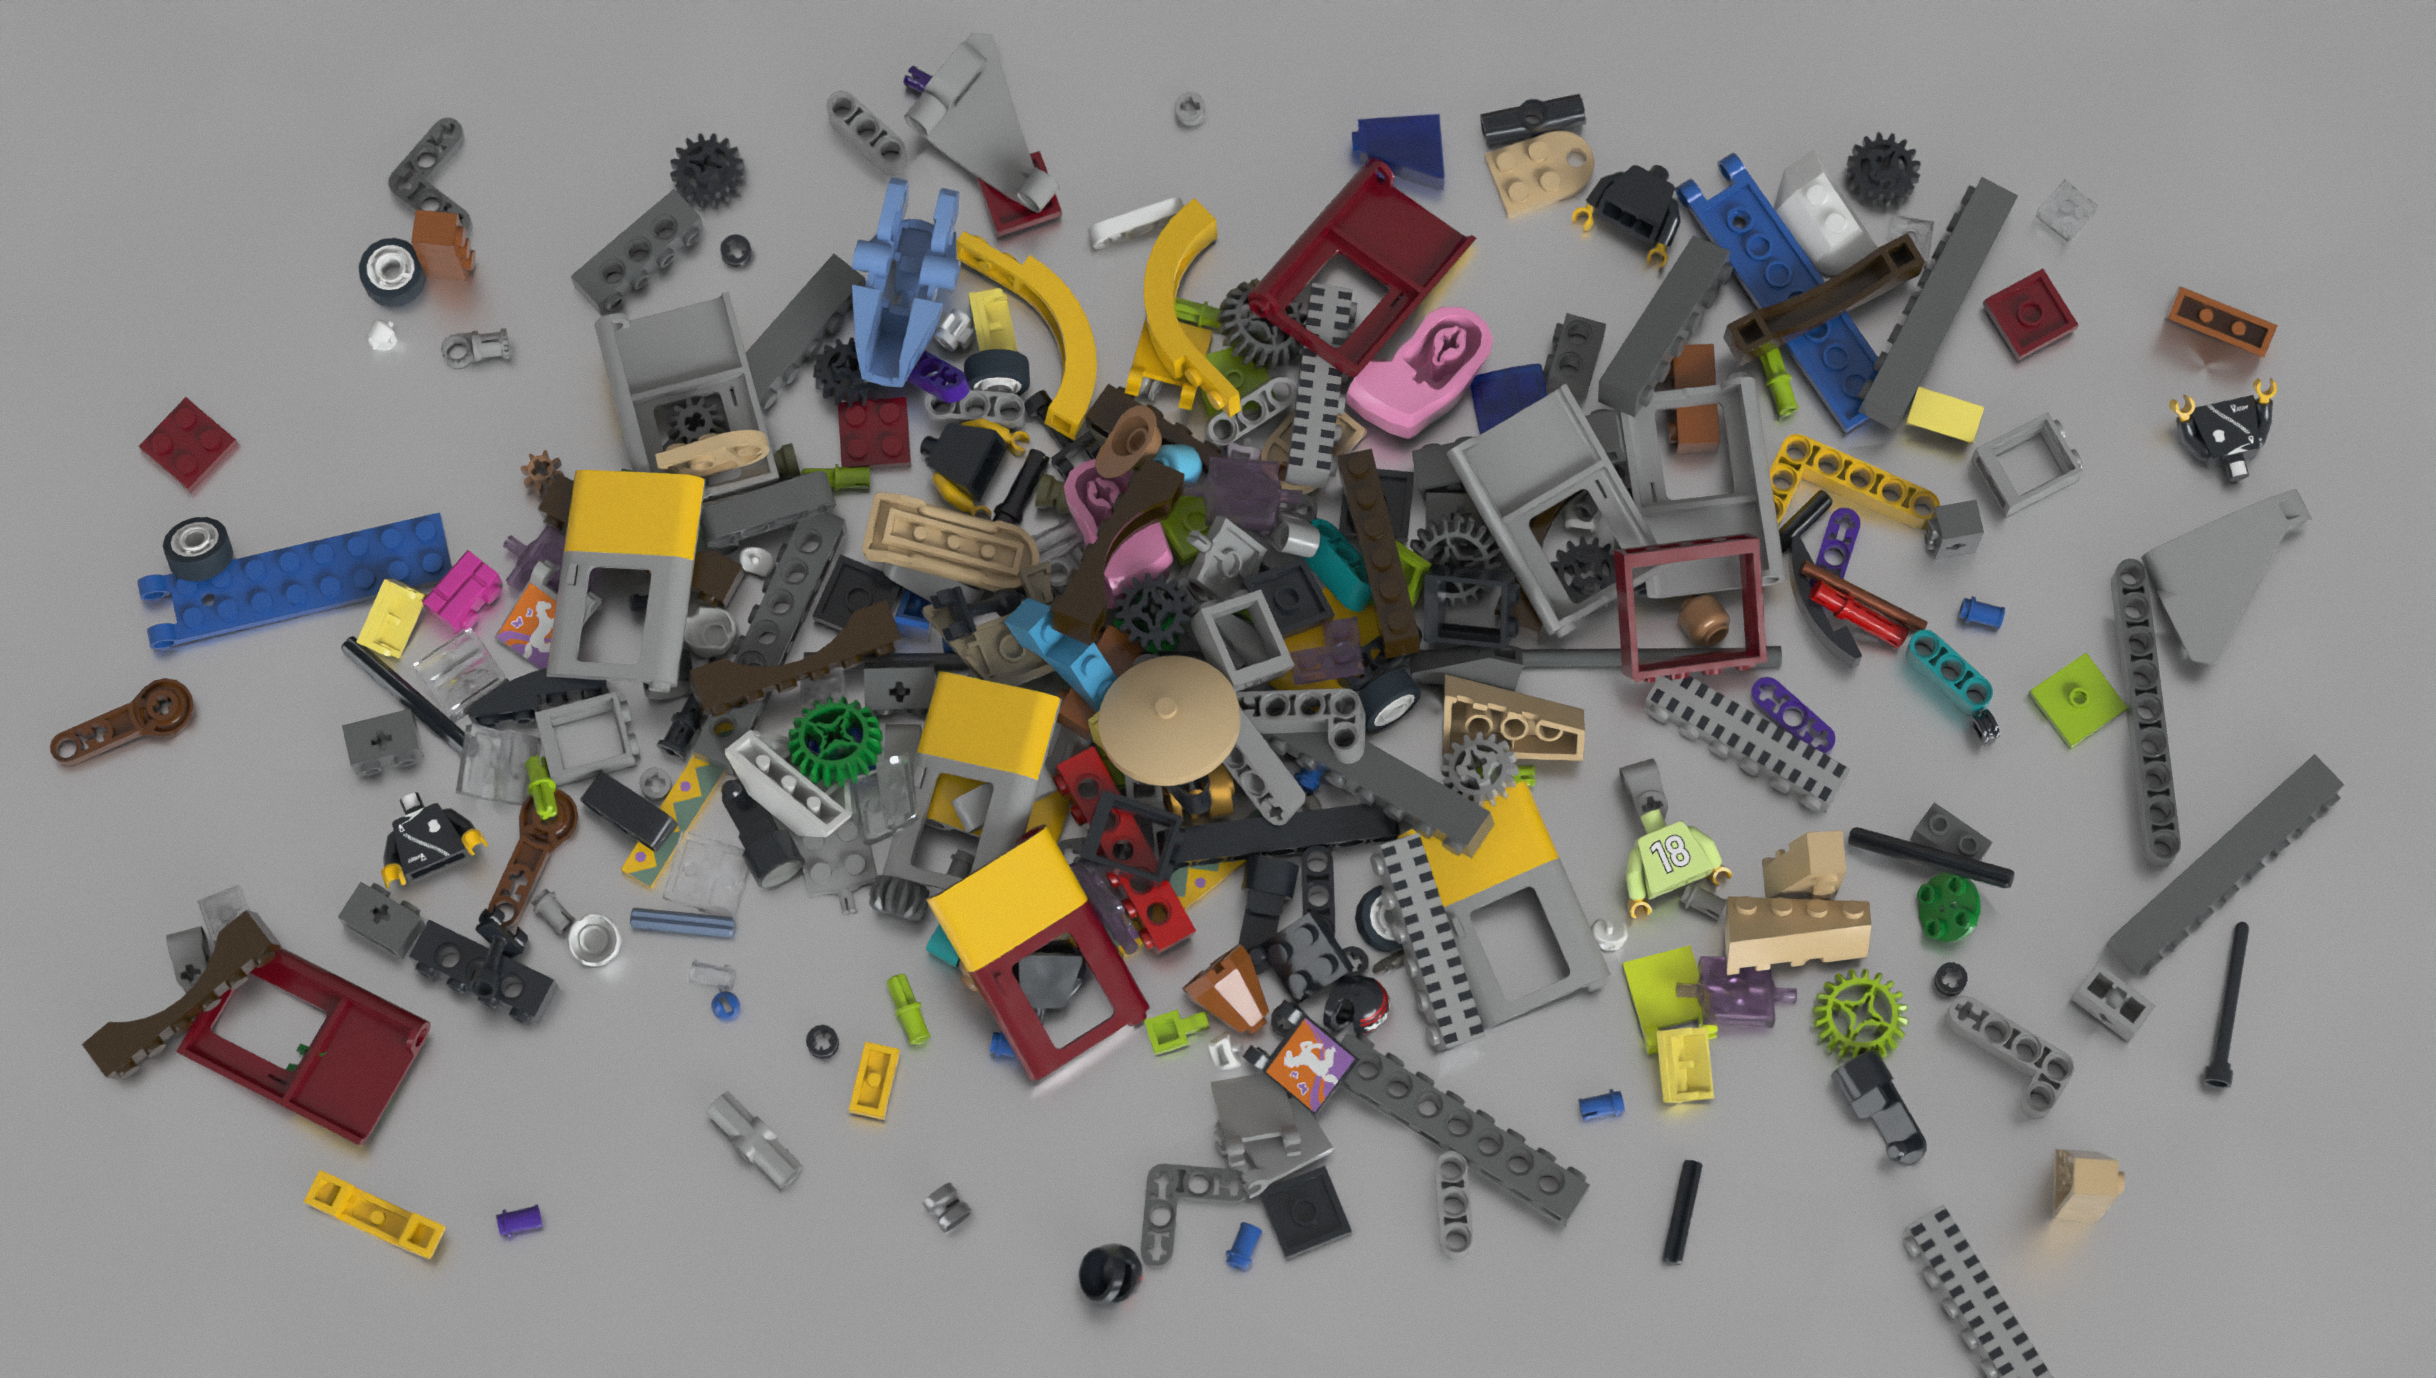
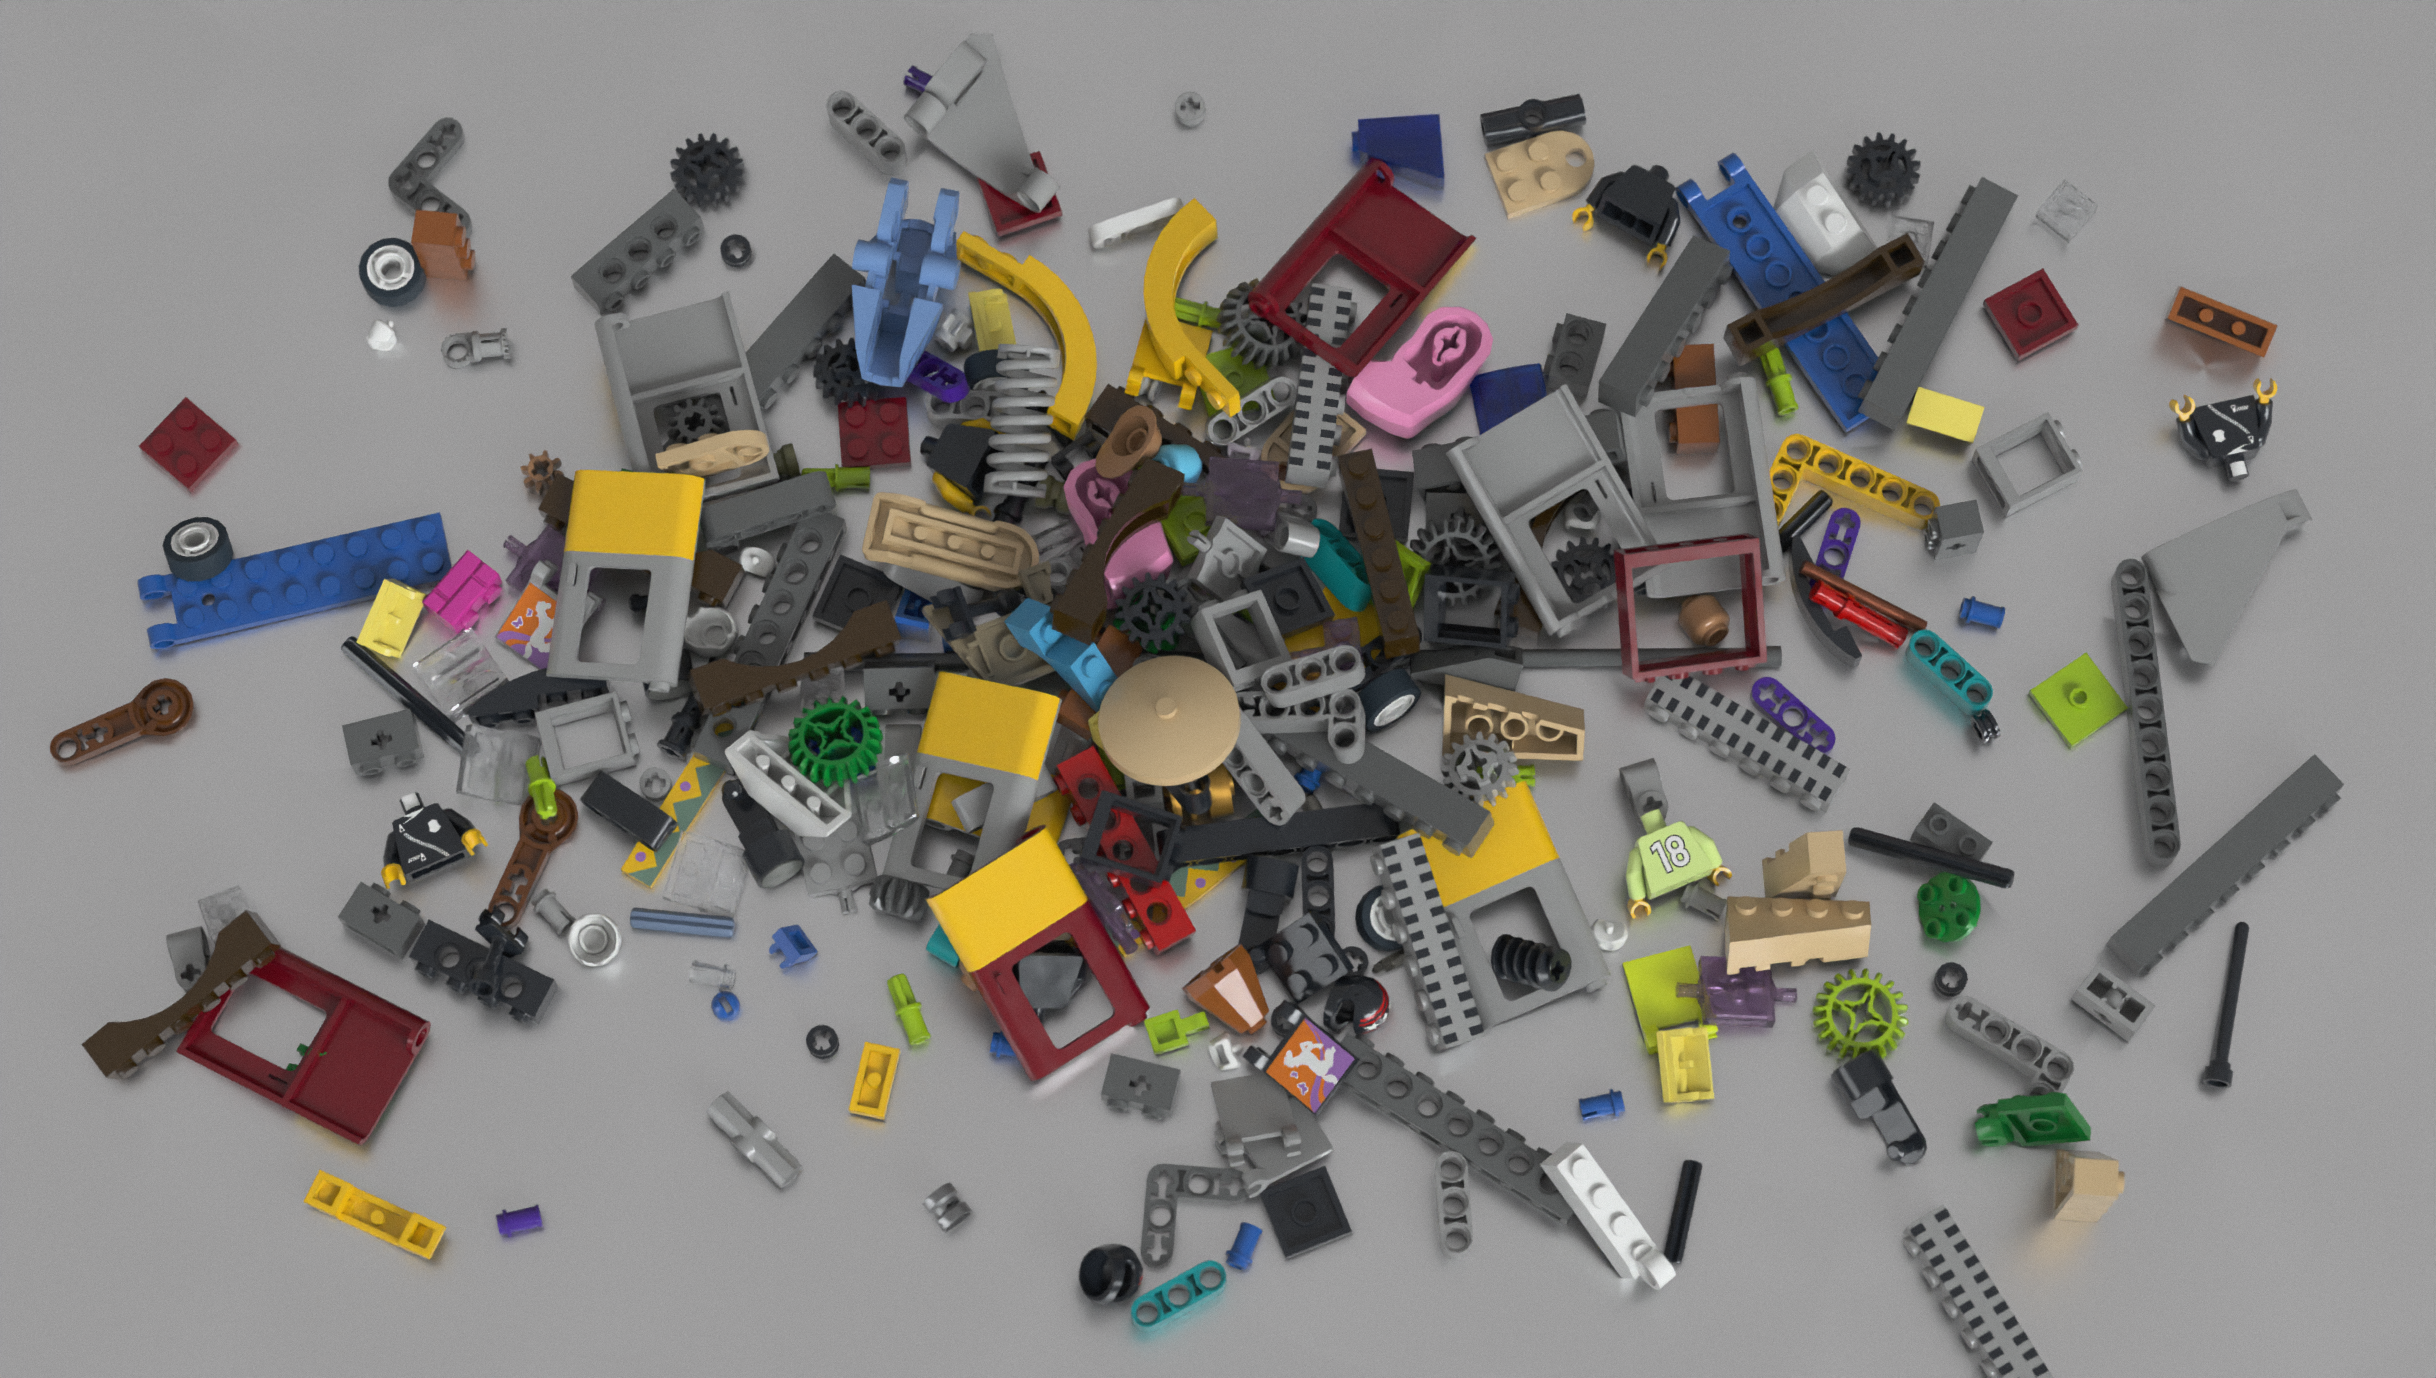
none -> blue tile [769,924,818,969]
none -> light grey piece [983,344,1060,498]
none -> dark grey brick [1101,1053,1181,1120]
none -> teal beam [1131,1260,1227,1333]
none -> light grey beam [1261,645,1365,708]
none -> black piece [1491,934,1572,992]
none -> white hinge [1540,1142,1676,1290]
none -> green plate [1975,1092,2091,1147]

